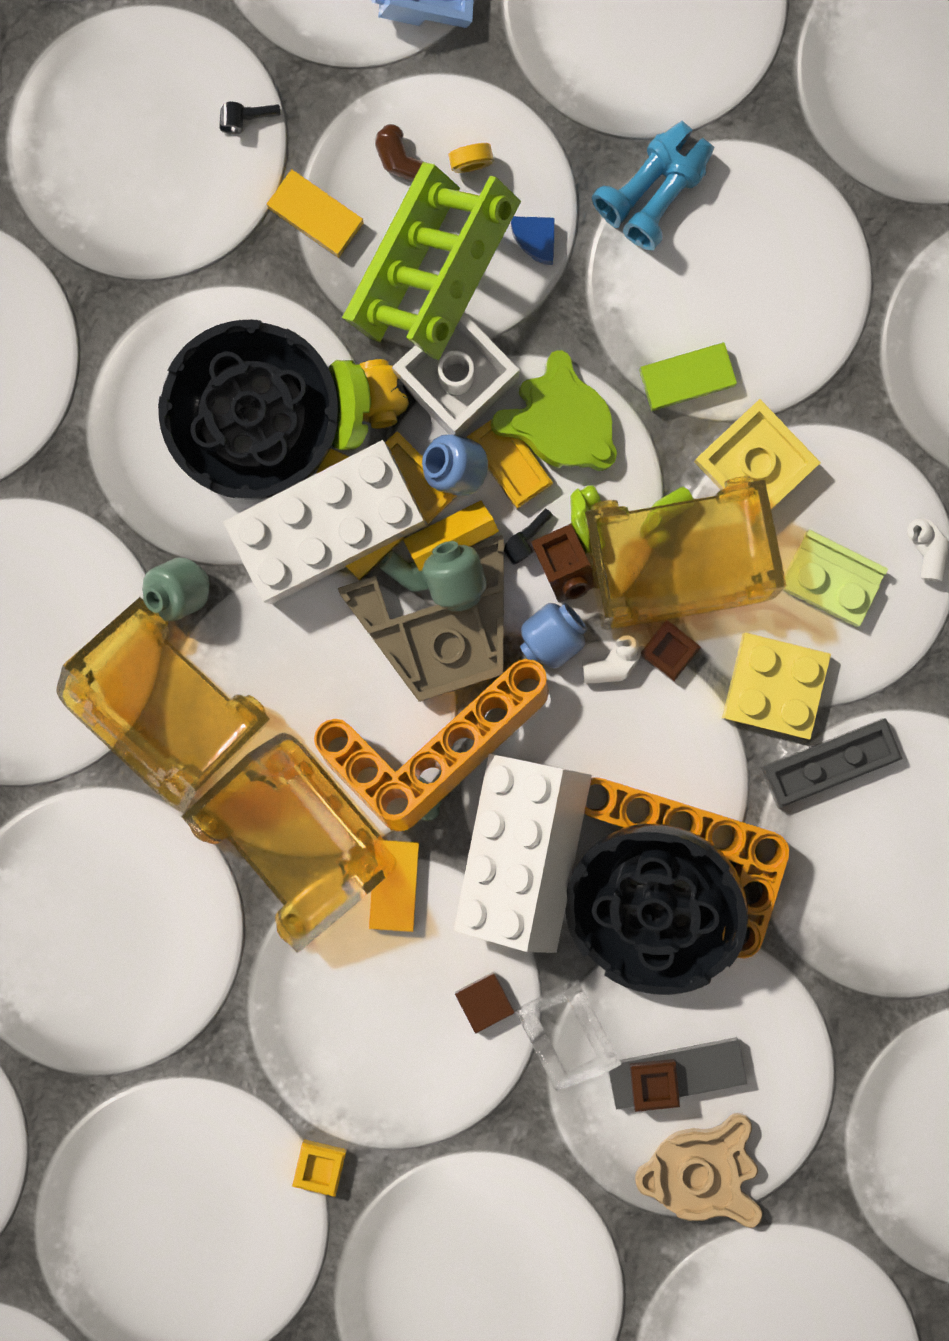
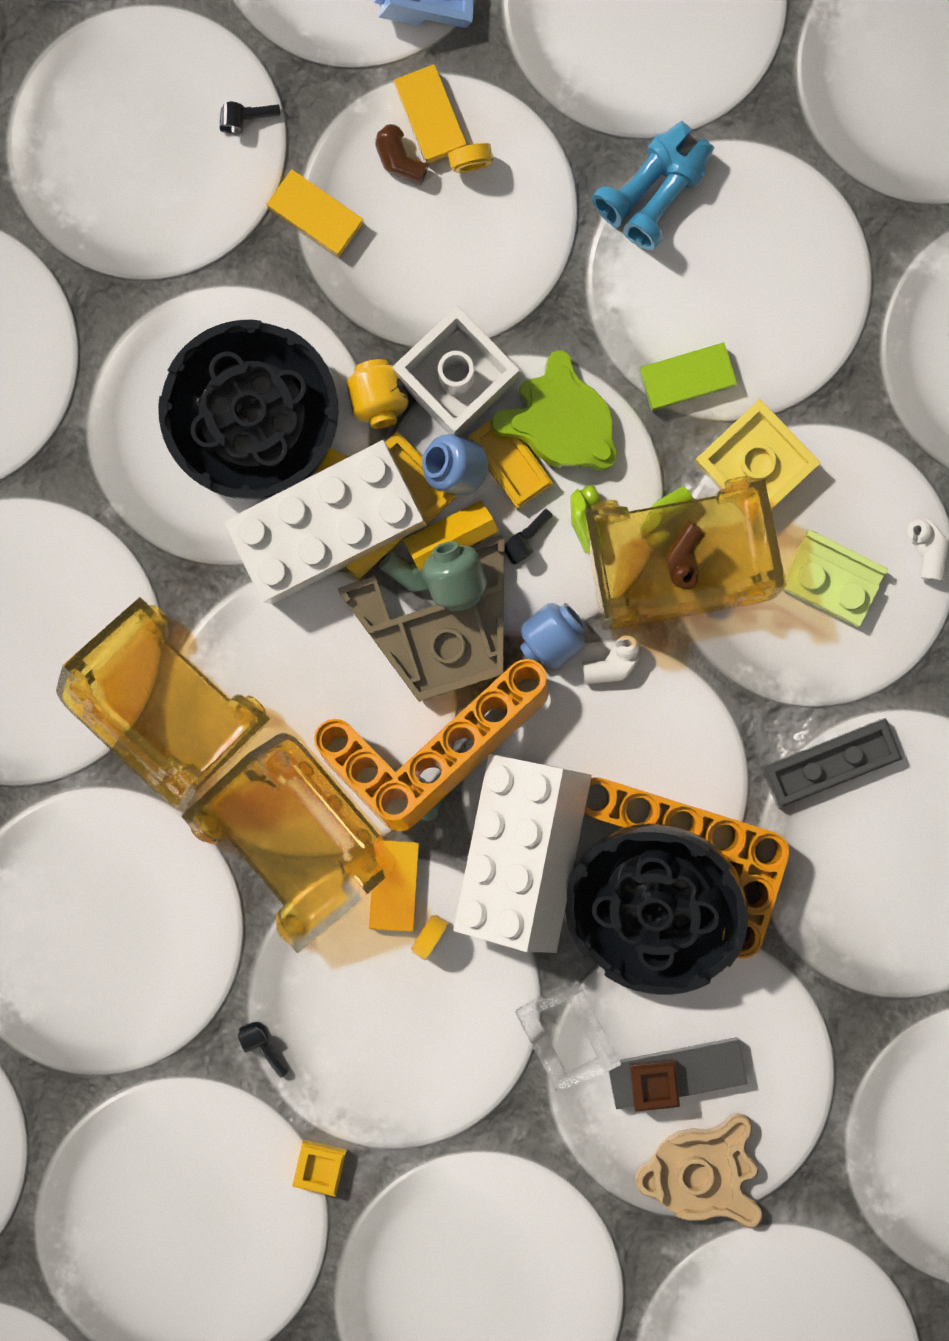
sand green head [142,557,209,622] -> none
lime tile [328,360,371,450] -> none
lime fence [342,162,521,360] -> none
reddish brown tile [455,972,515,1034] -> none
blue tile [511,216,555,265] -> none
reddish brown bracket [531,524,598,603] -> none
reddish brown tile [640,620,701,682] -> none
light yellow plate [722,632,831,740] -> none
none -> black hand [238,1022,289,1078]
none -> yellow tile [394,64,466,164]
none -> yellow tile [411,914,449,961]
none -> reddish brown arm [666,521,707,590]

